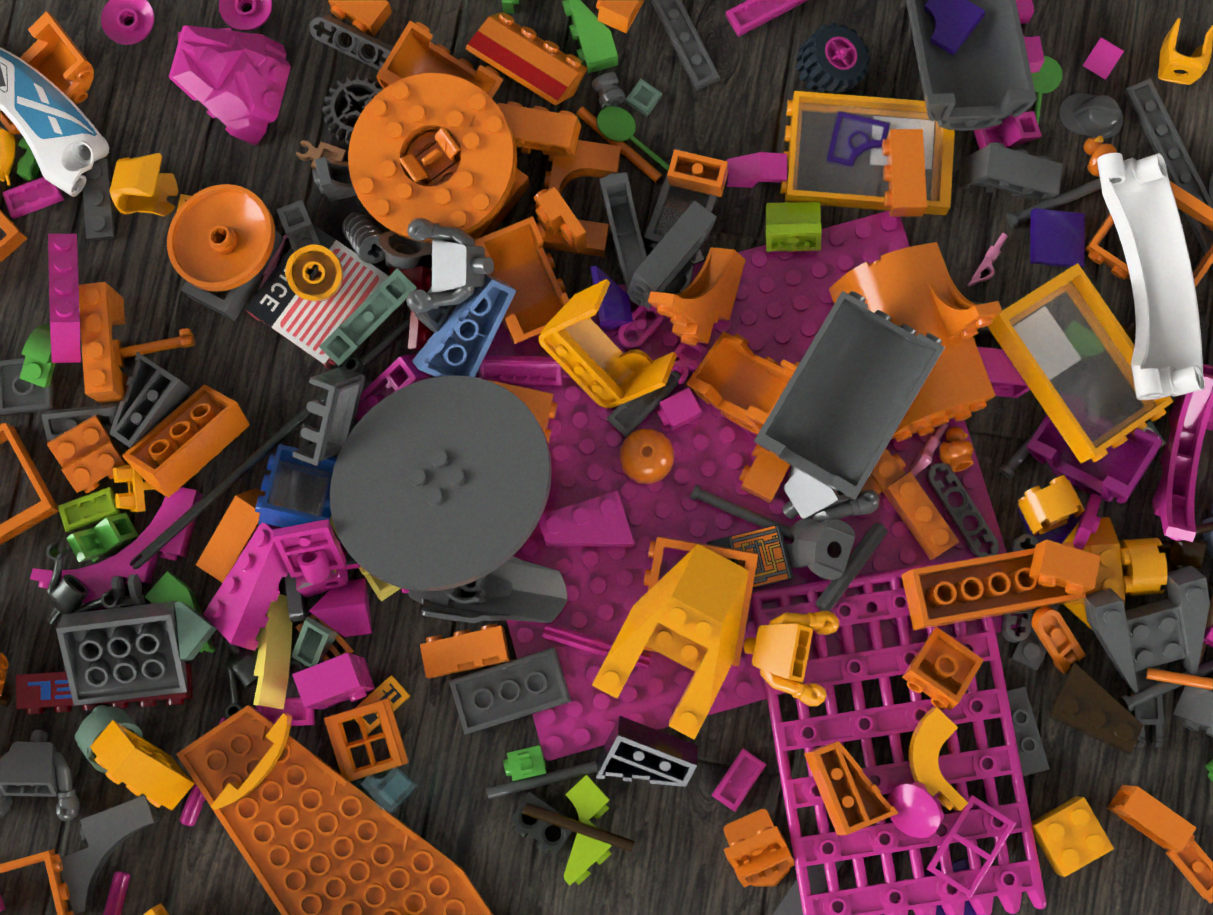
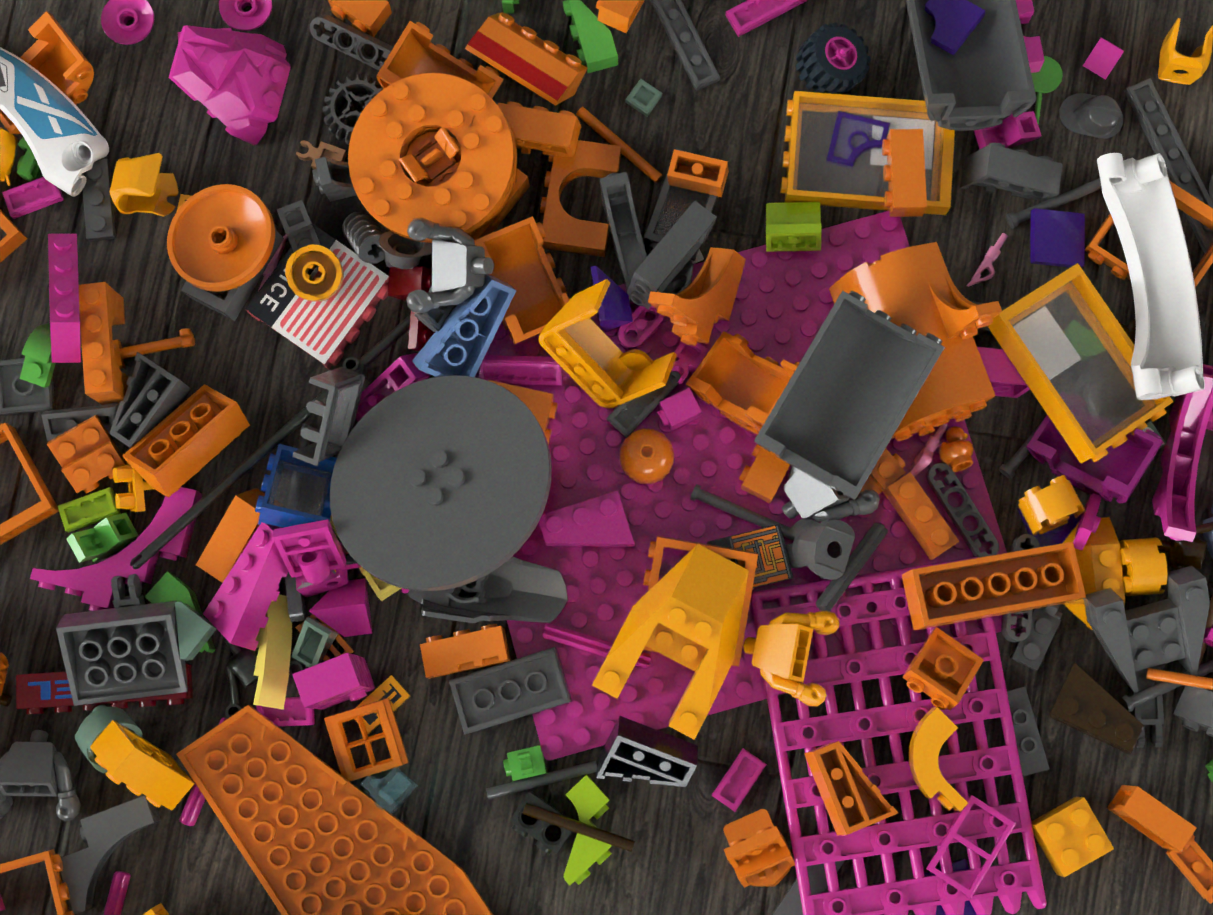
pearl dark grey piece [46,541,124,625] -> none
light orange slope [211,712,292,810] -> none
sand green slope [319,268,417,366] -> none
orange plate [534,187,587,252] -> none
dark grey wheel [591,72,626,109] -> none
bright green piece [597,106,670,170] -> none
dark pink slope [726,152,787,188] -> none
dark pink dish [887,782,944,838] -> none
orange brick [1029,540,1101,595] -> none
orange plate [1031,606,1086,674] -> none
orange animal [1083,136,1117,177] -> none

